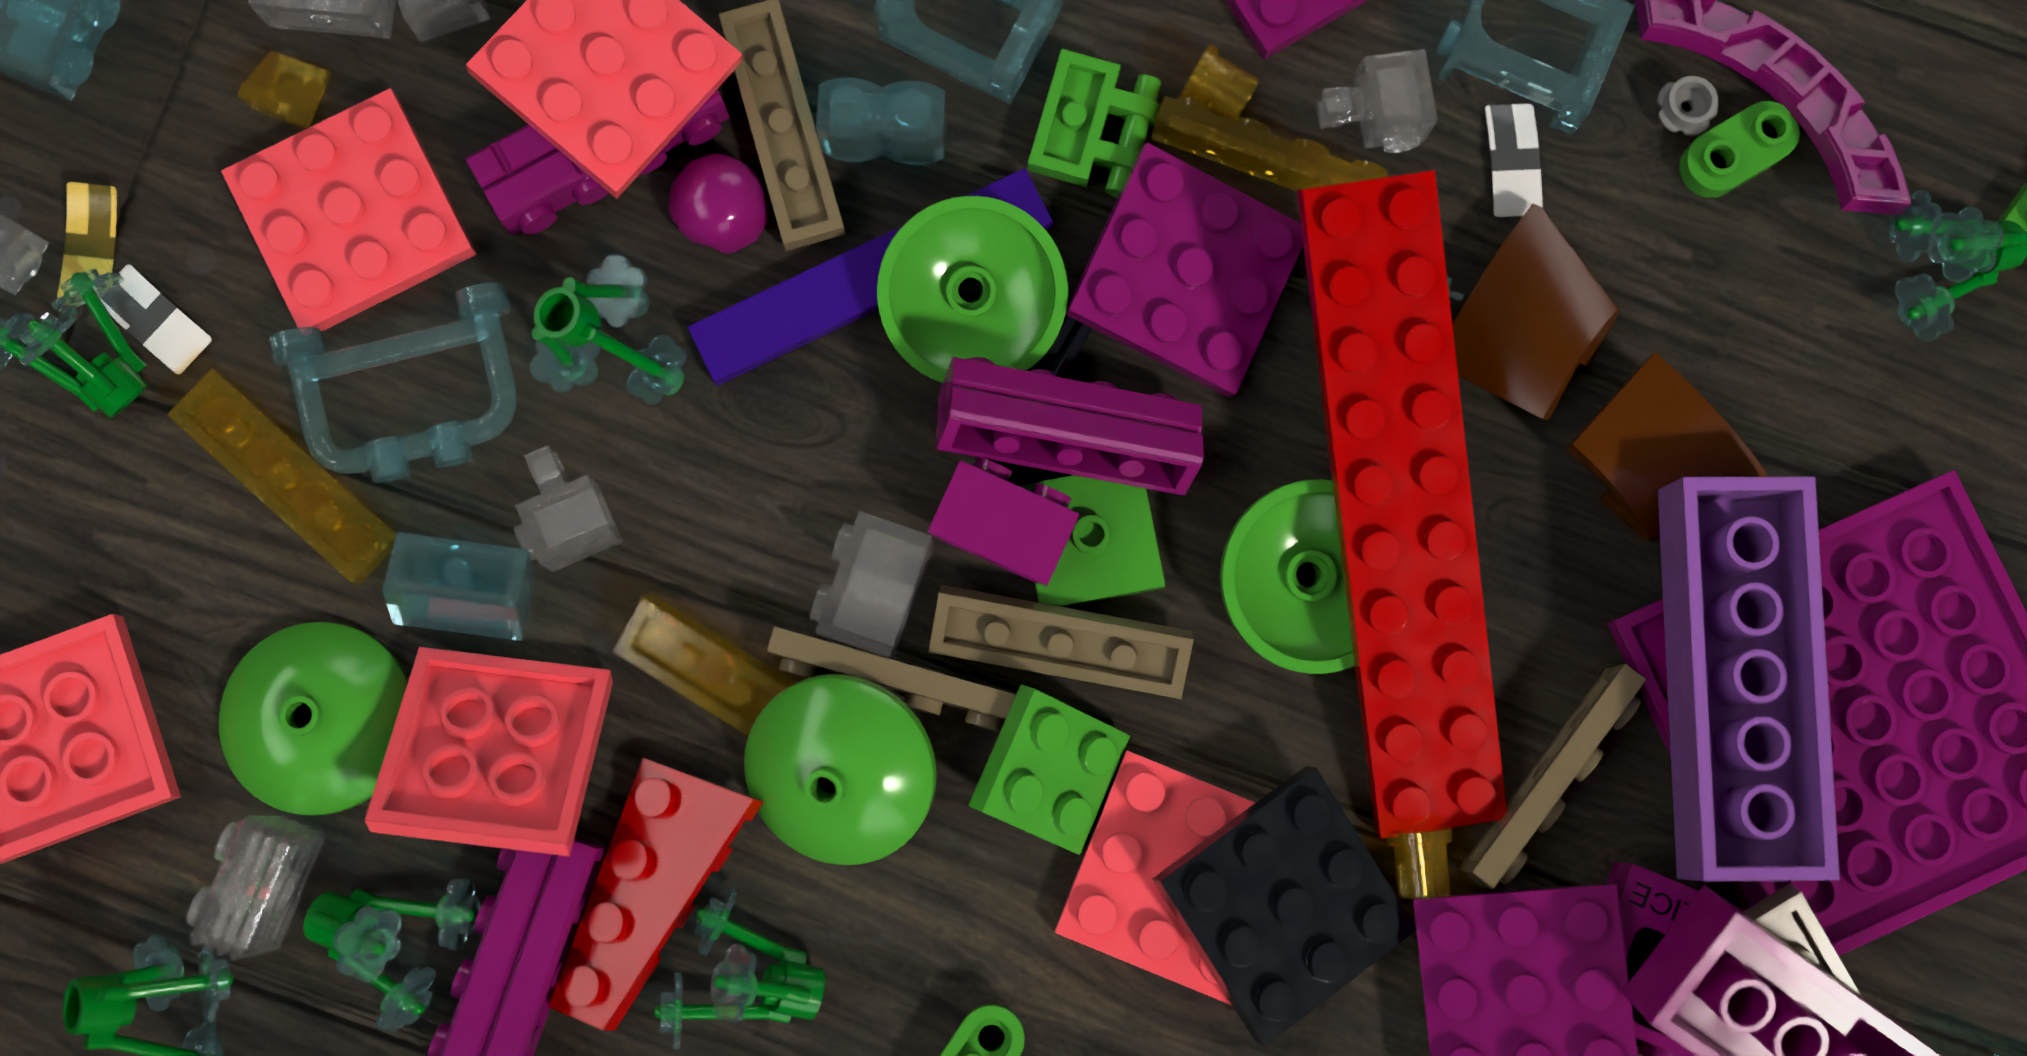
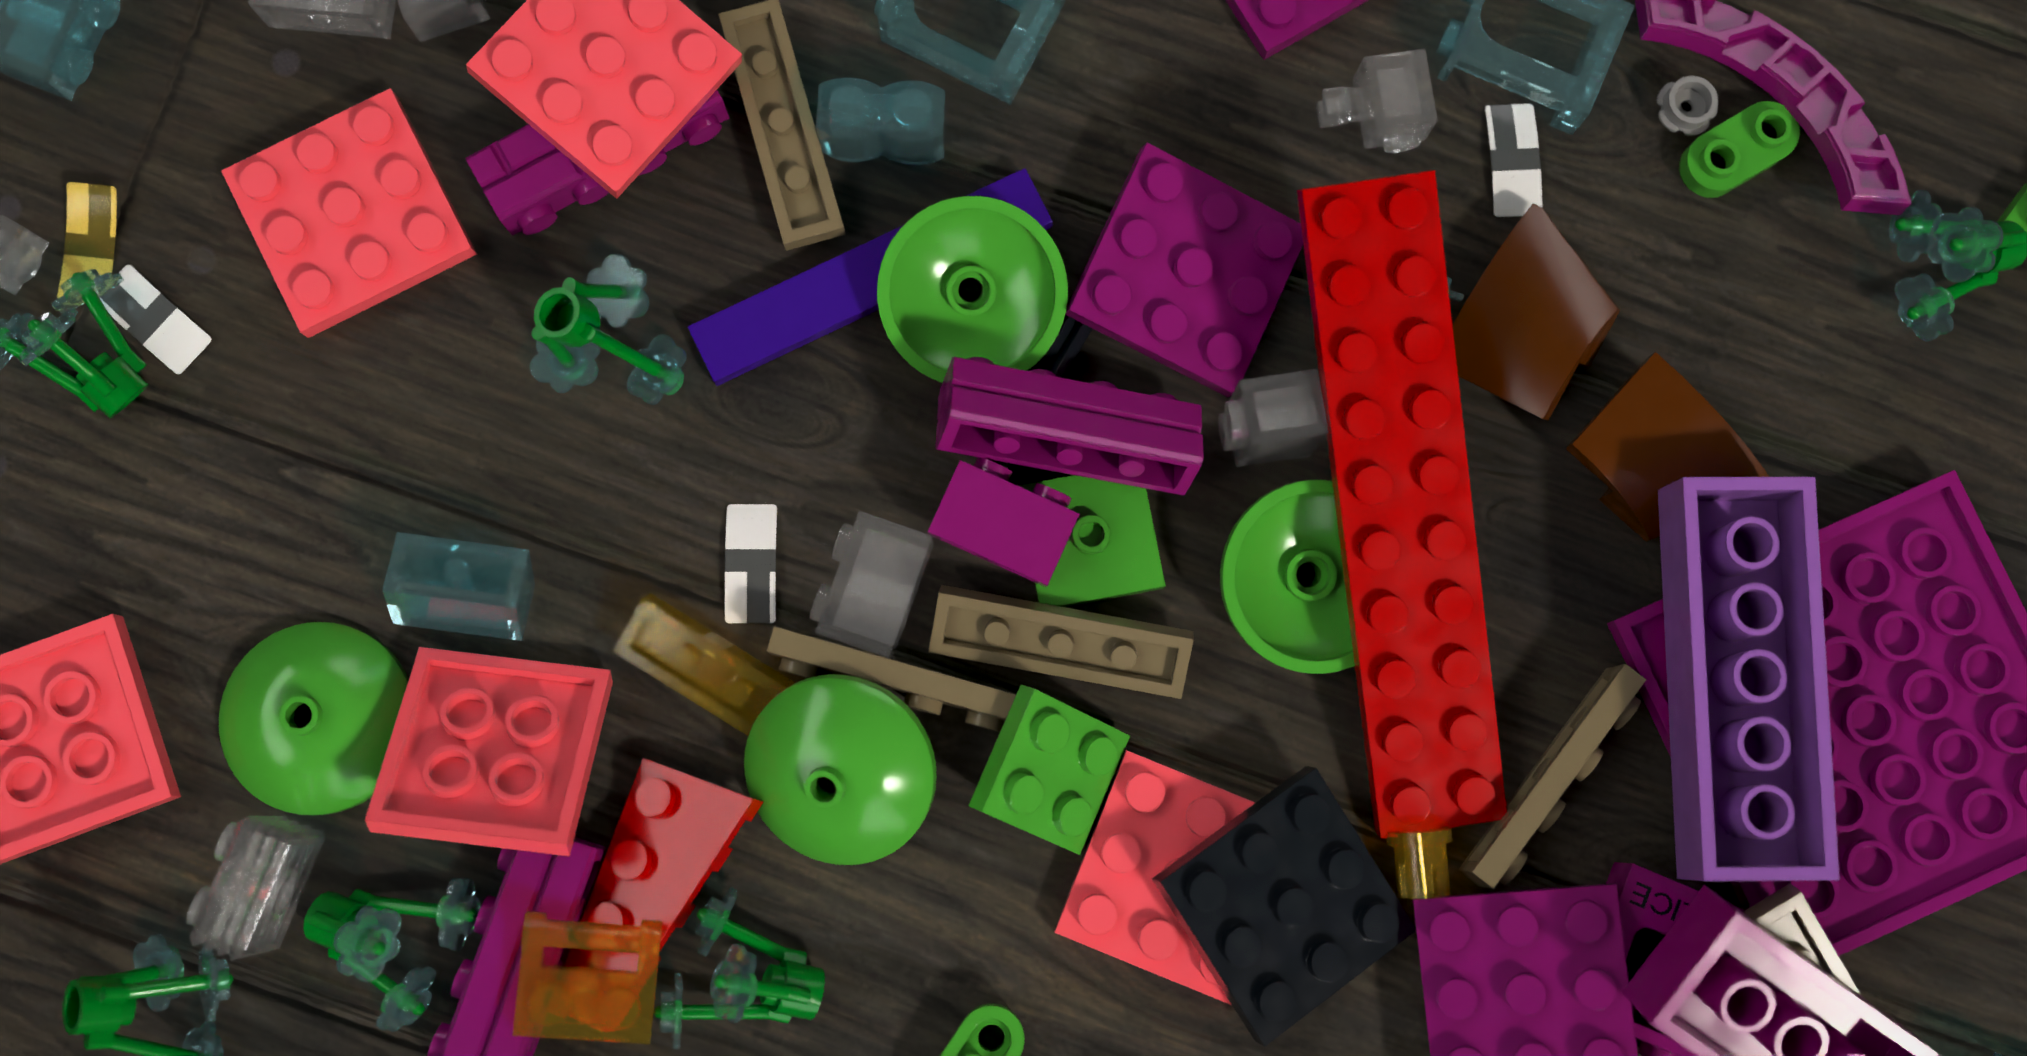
clear yellow plate [167,368,403,586] -> none
clear yellow slope [237,51,331,129] -> none
clear light blue bar [268,282,517,483] -> none
clear brick [514,445,623,572] -> none
magenta hair [668,153,771,254] -> none
bright green plate [1027,49,1161,198] -> none
clear yellow plate [1151,96,1389,191] -> none
clear yellow bush [1178,43,1260,123] -> none
none -> clear yellow plate [513,911,663,1044]
none -> white sticker [725,504,777,623]
none -> clear brick [1218,369,1329,467]

